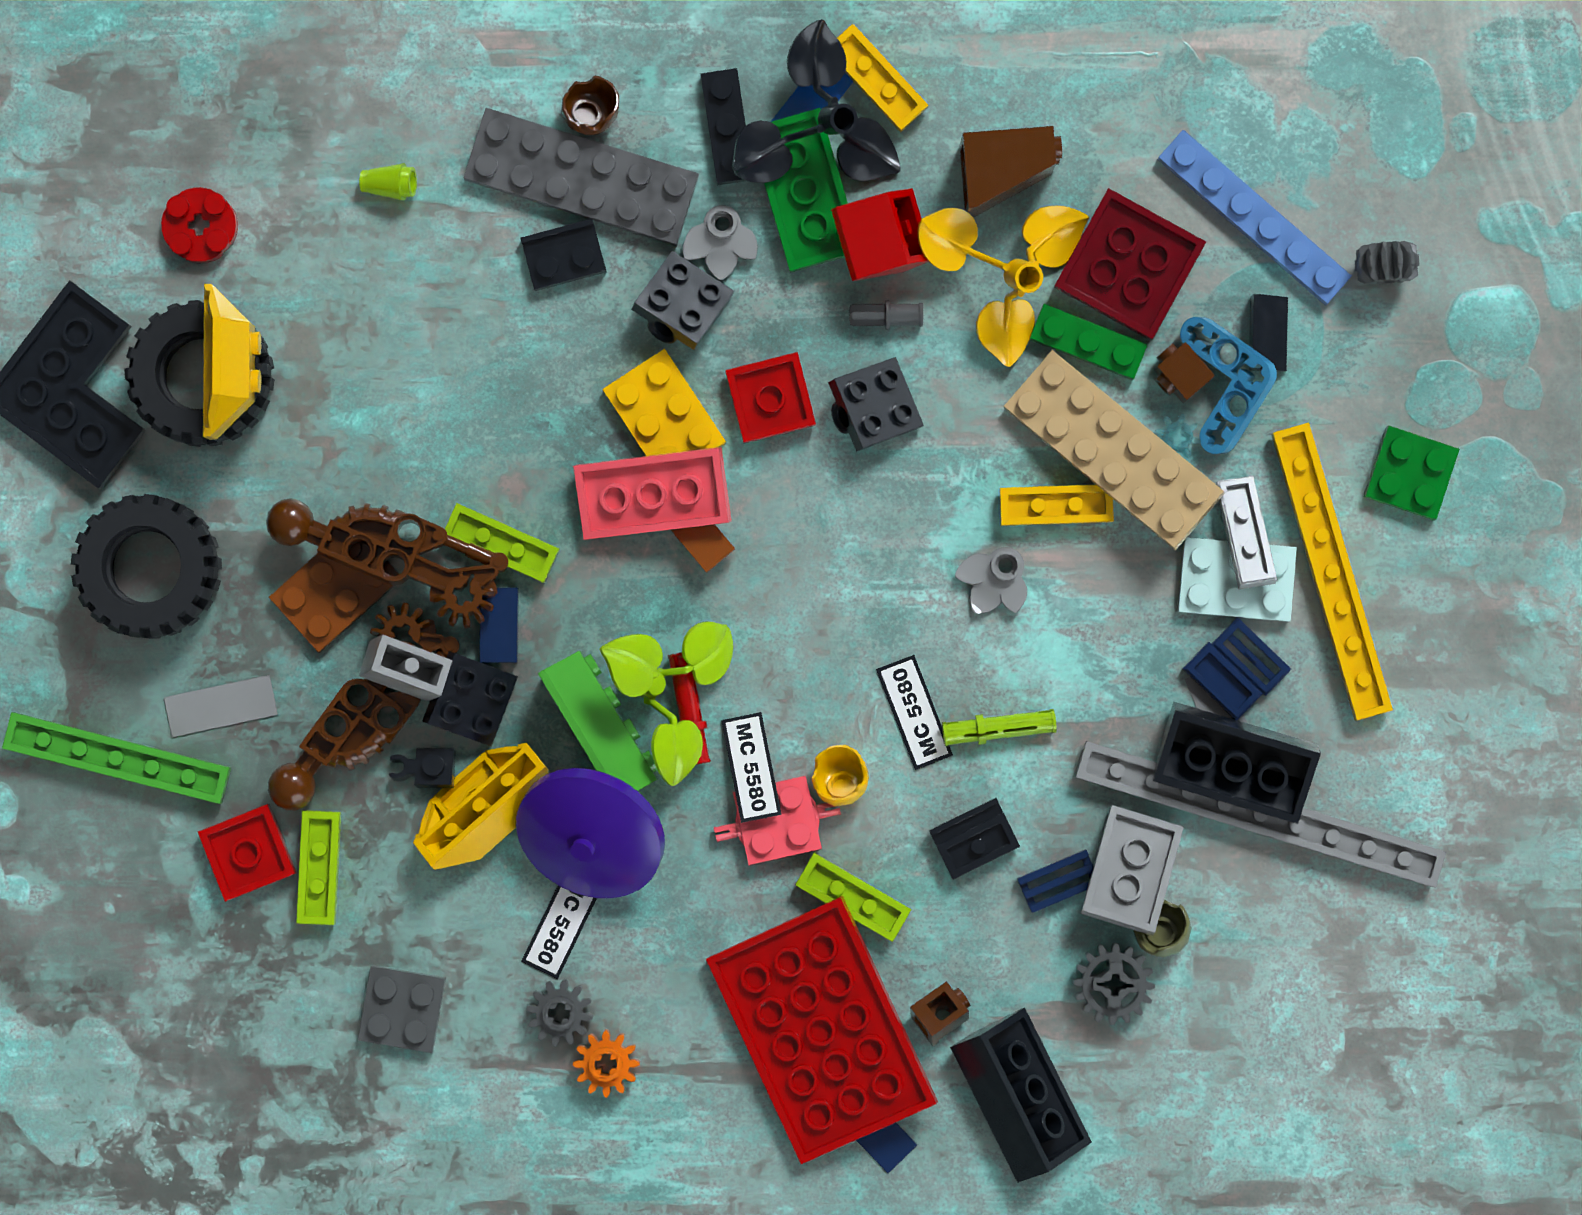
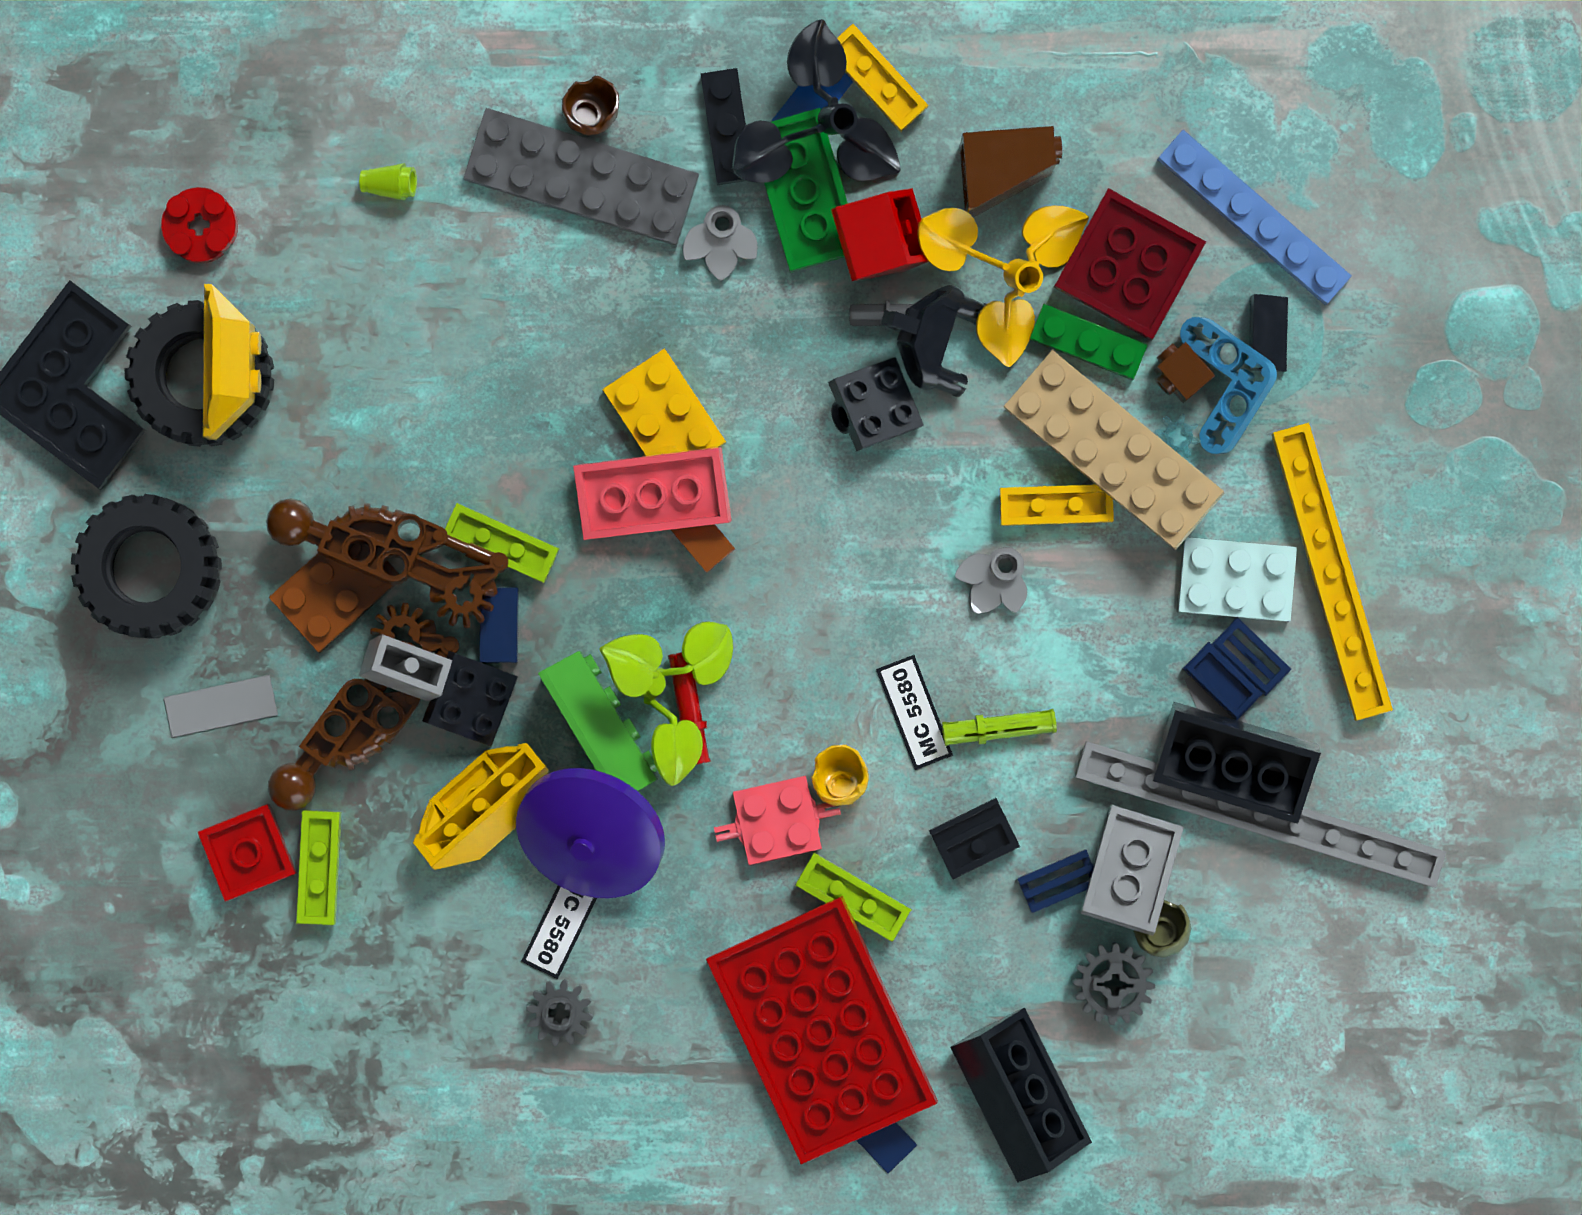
bright green plate [2,712,231,804] -> none
dark grey plate [358,965,446,1053] -> none
black plate [389,748,456,788] -> none
black plate [520,218,607,291] -> none
orange gear [573,1029,640,1098] -> none
black plate [631,251,735,350] -> none
sticker [721,712,782,823] -> none
red plate [725,352,816,444] -> none
reddish brown brick [910,981,971,1046] -> none
tile [1216,476,1277,589] -> none
dark grey gear [1355,241,1420,285] -> none
green plate [1363,425,1460,520] -> none
none -> black connector [880,285,986,397]

